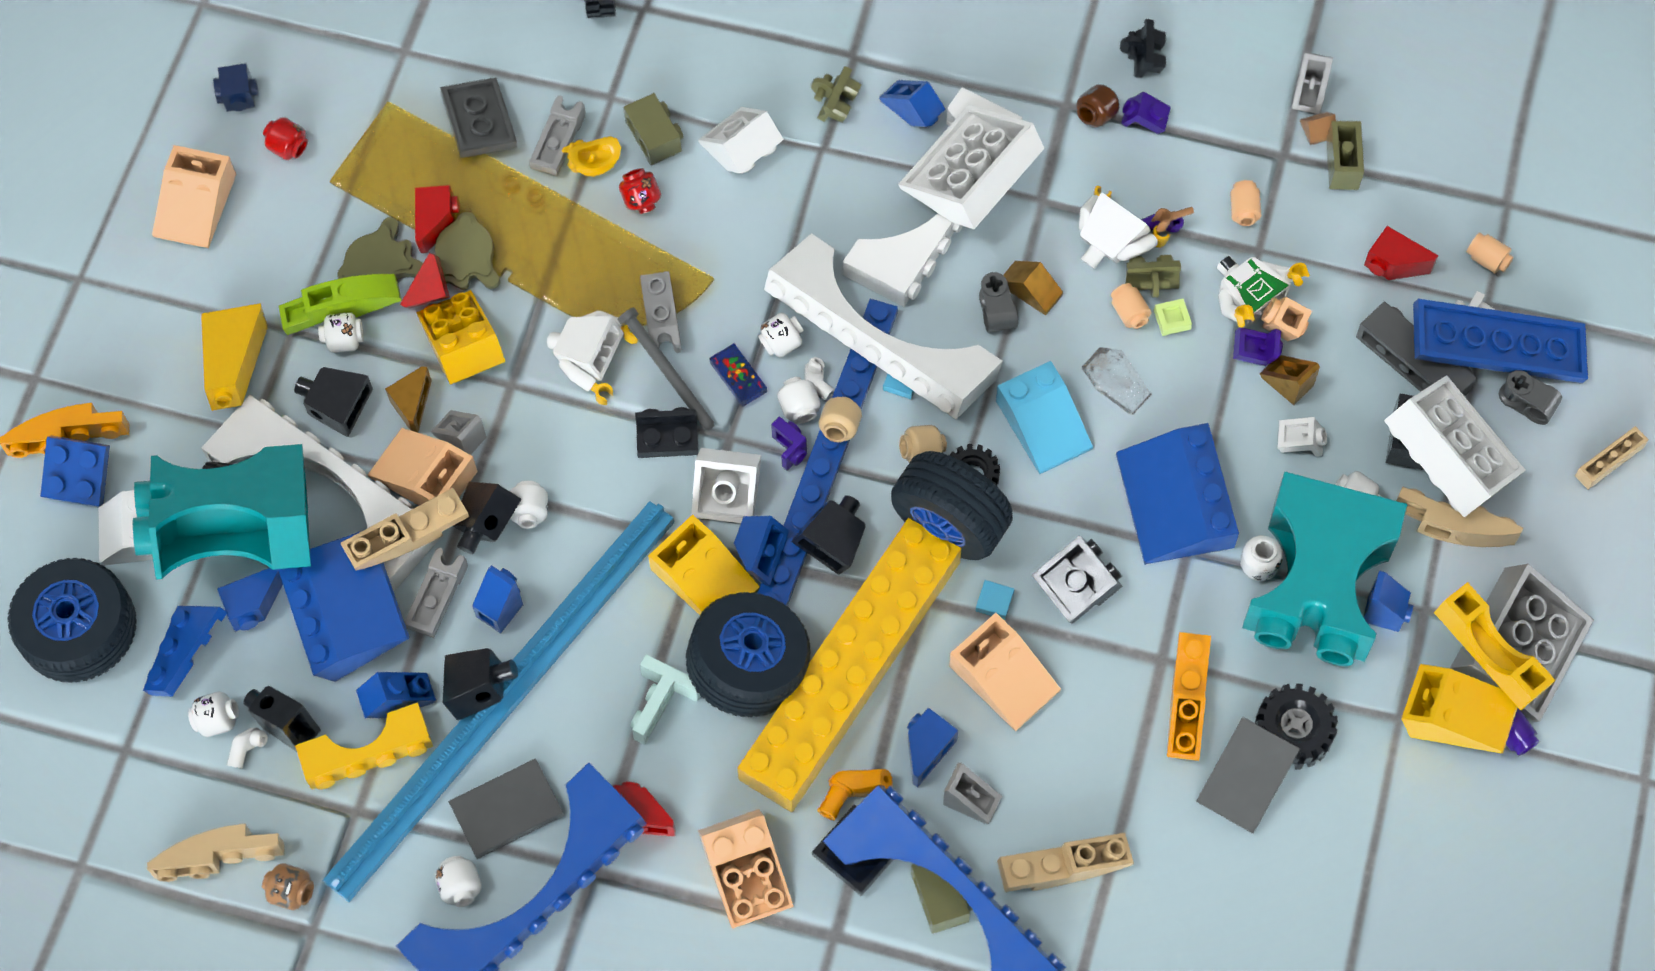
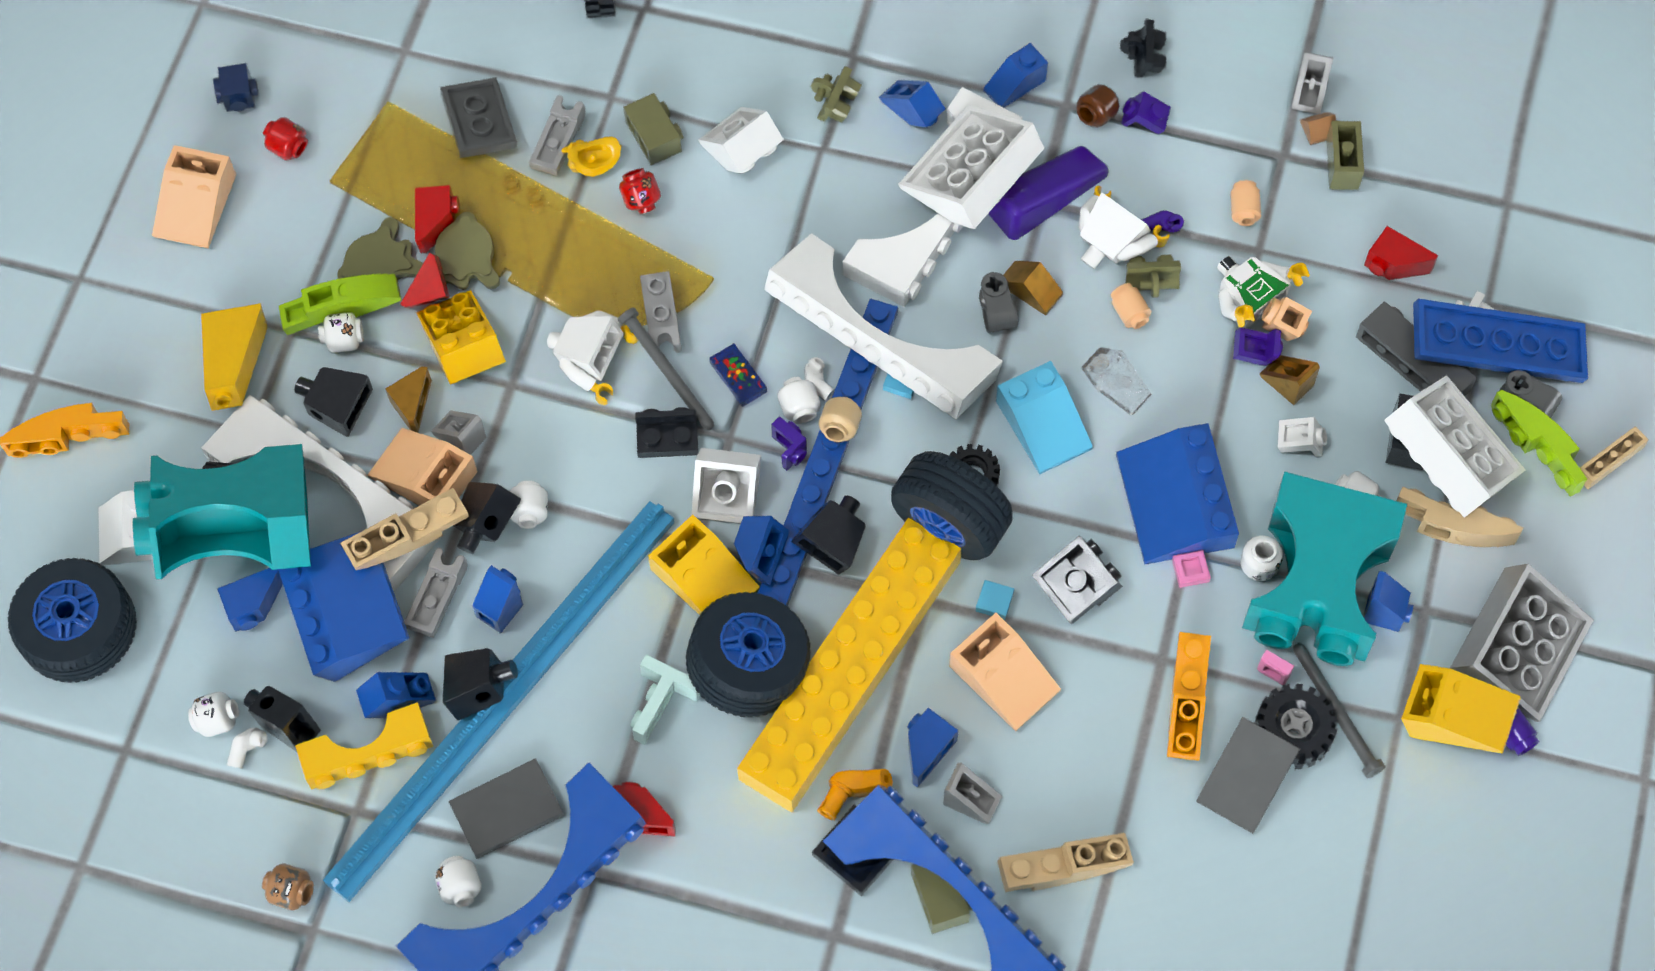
blue plate [40,435,110,507] -> none
blue wing [143,606,228,697] -> none
tan slope [147,824,284,882] -> none
light nougat slope [698,809,794,929] -> none
white head [758,313,804,357] -> none
tan head [899,425,947,463] -> none
medium nougat hand [1151,207,1194,232] -> none
yellowish green plate [1154,299,1192,336] -> none
yellow arch [1434,582,1556,710] -> none
light nougat brick [1466,232,1513,274] -> none
none -> blue slope [984,43,1048,108]
none -> dark purple piece [988,146,1108,240]
none -> bright pink tile [1172,550,1211,588]
none -> bright pink tile [1257,650,1294,685]
none -> dark grey bar [1293,643,1386,778]
none -> lime slope [1491,390,1587,497]

